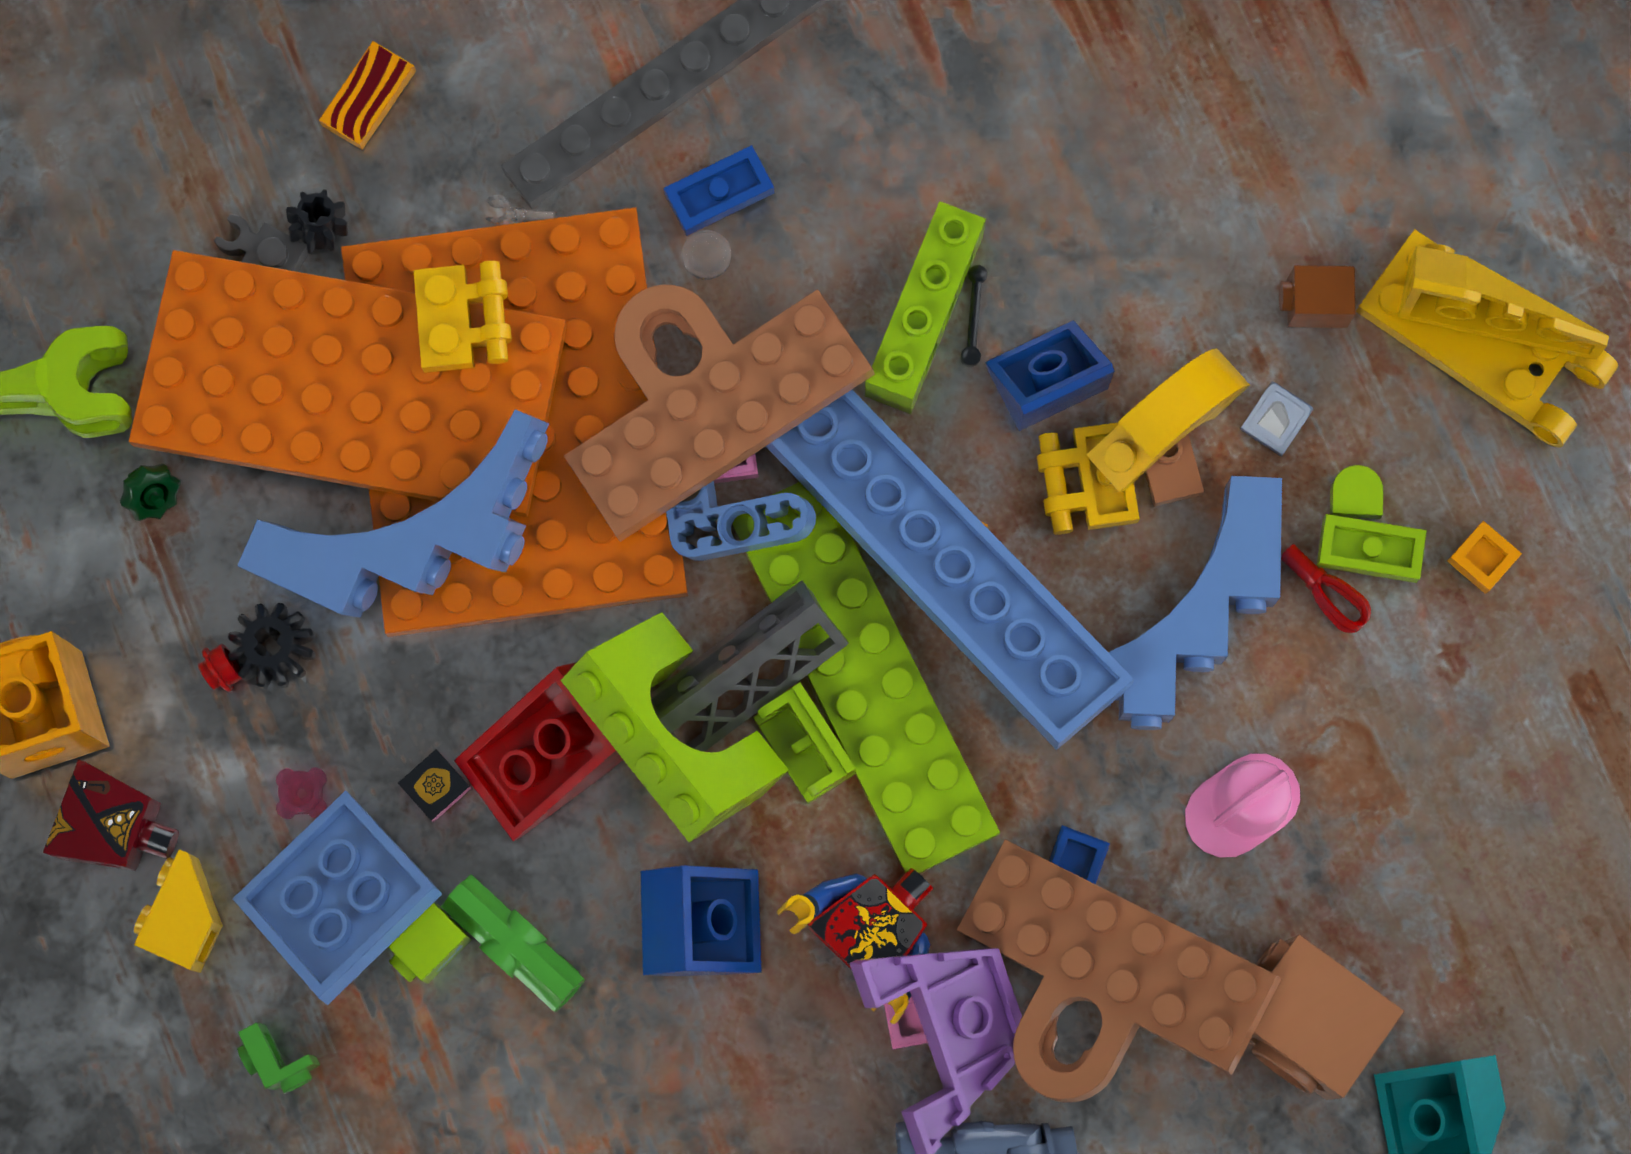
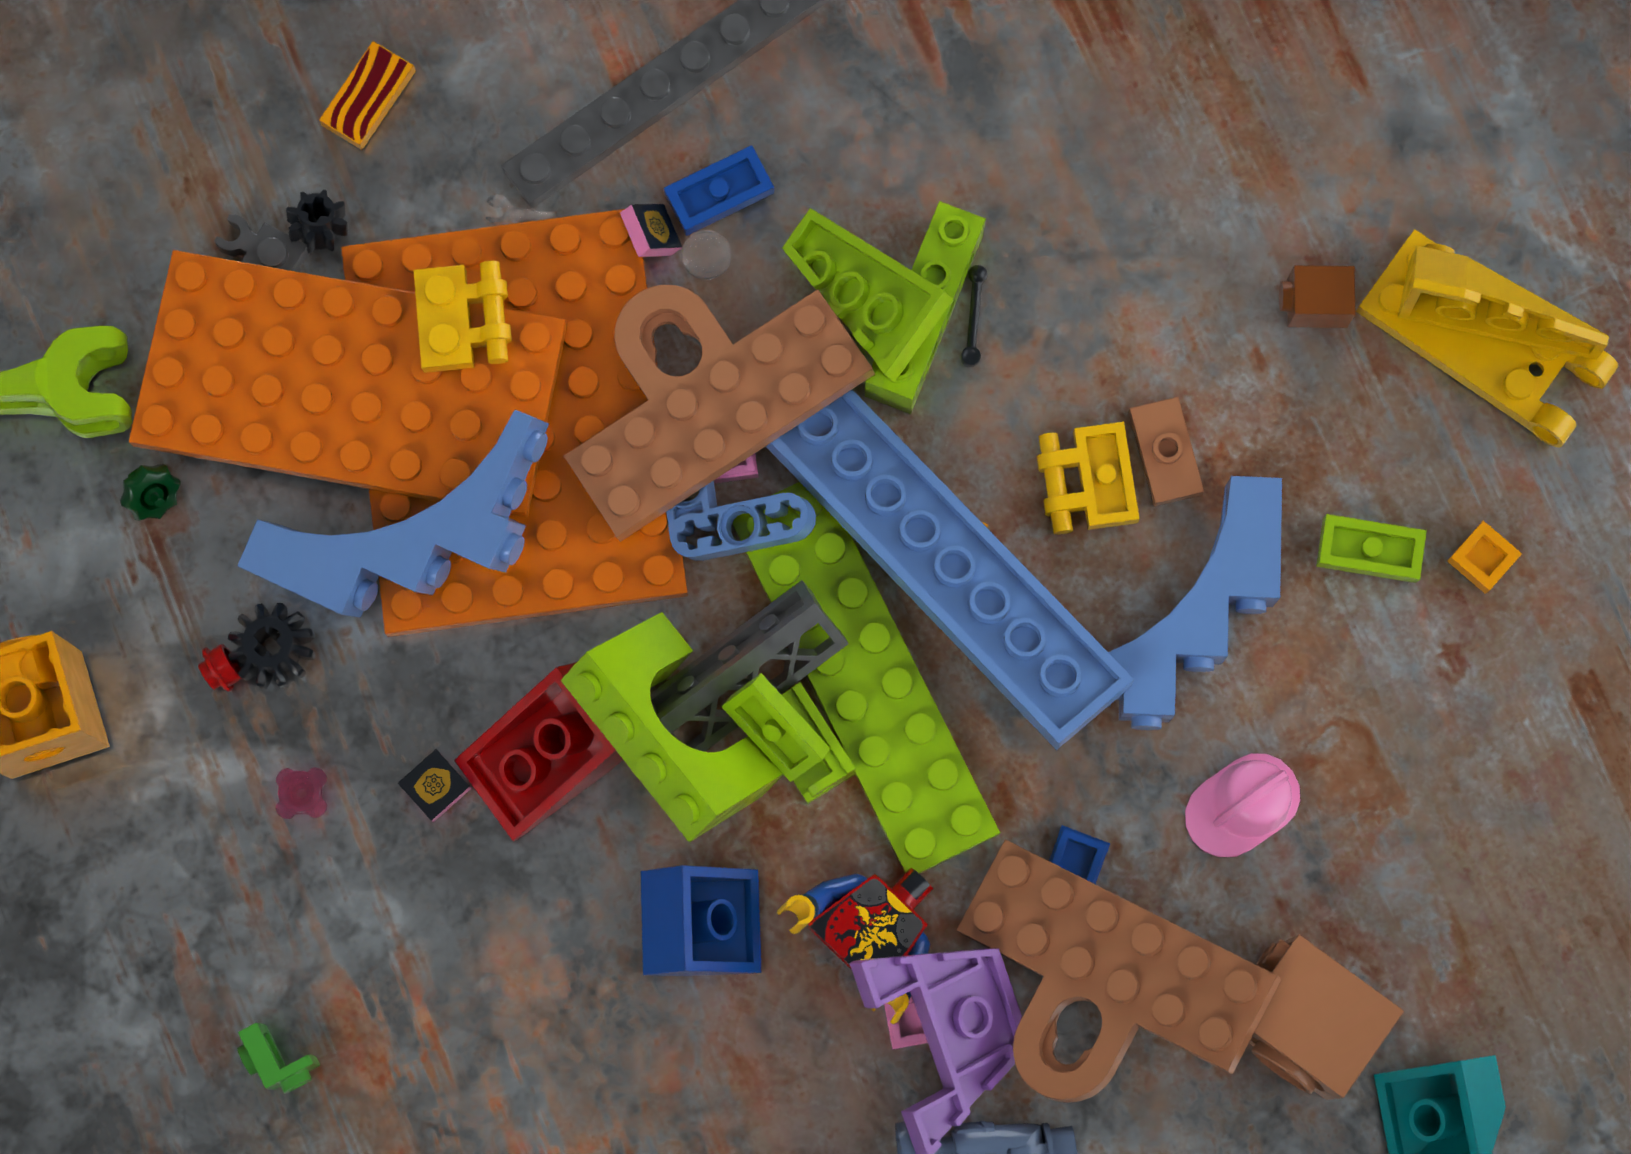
dark red torso [43,760,179,871] -> none
yellow slope [134,849,223,973] -> none
medium blue plate [232,790,442,1005] -> none
lime brick [388,902,472,984] -> none
bright green piece [441,874,585,1013] -> none
blue slope [985,320,1115,431] -> none
yellow arch [1086,348,1250,492] -> none
slope [1240,382,1314,457] -> none
red piece [1281,544,1371,633] -> none
lime tile [1330,465,1383,519] -> none
none -> tile [620,204,683,257]
none -> lime plate [721,673,831,782]
none -> lime wing [782,208,953,383]

